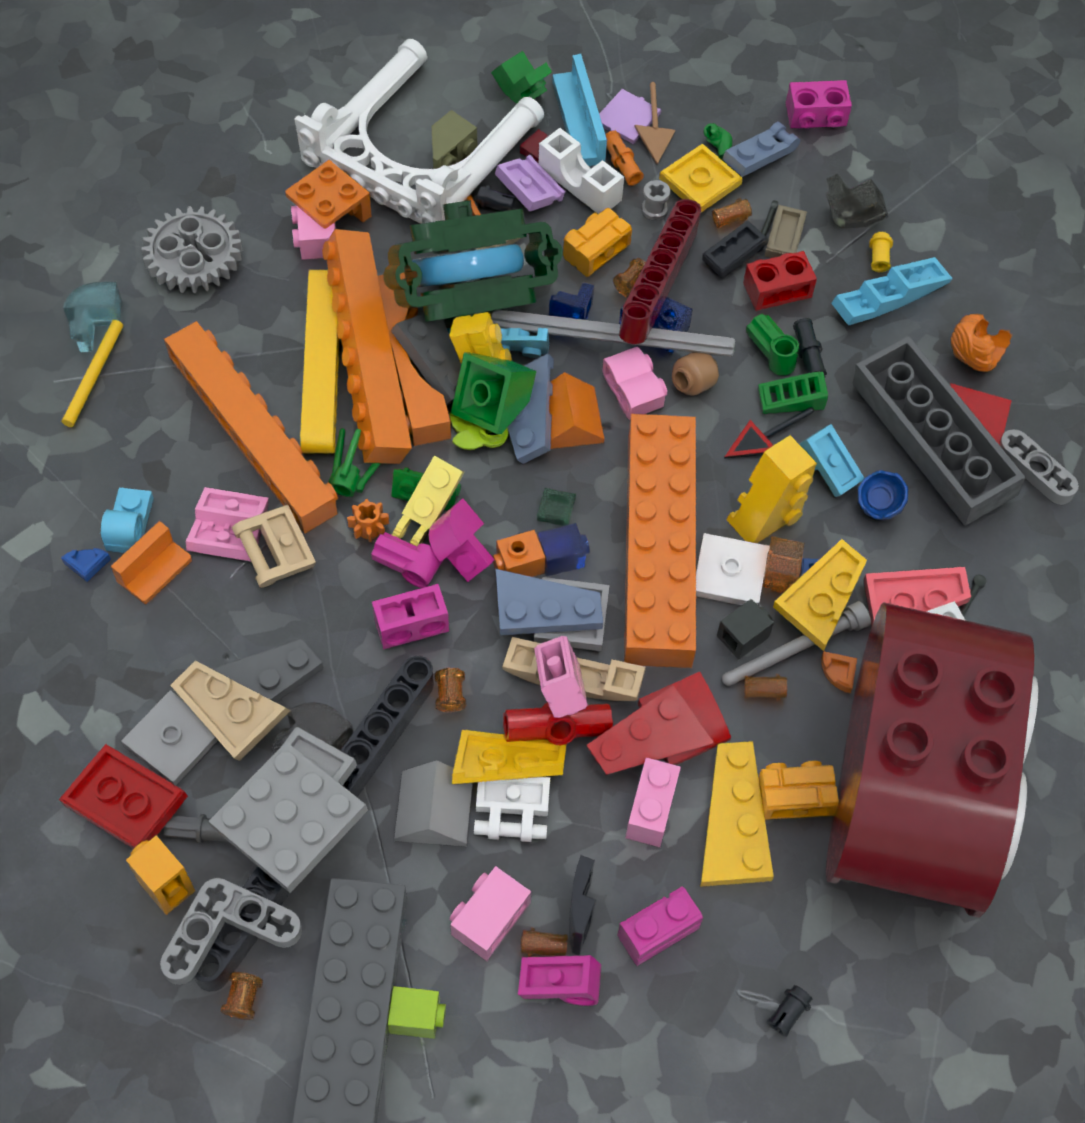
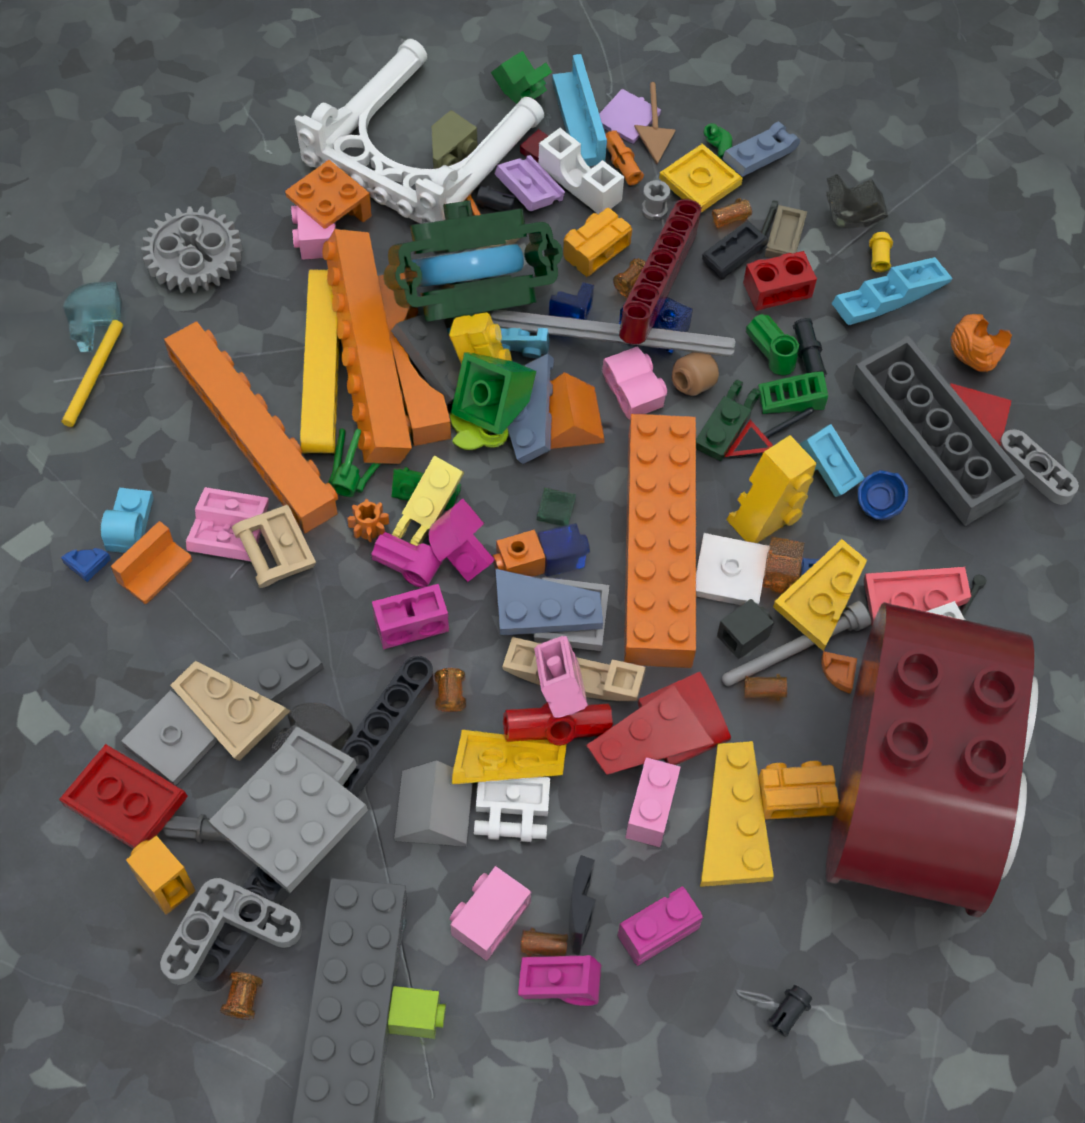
dark pink brick [786,80,852,128] -> none
none -> dark green hinge [696,379,761,461]

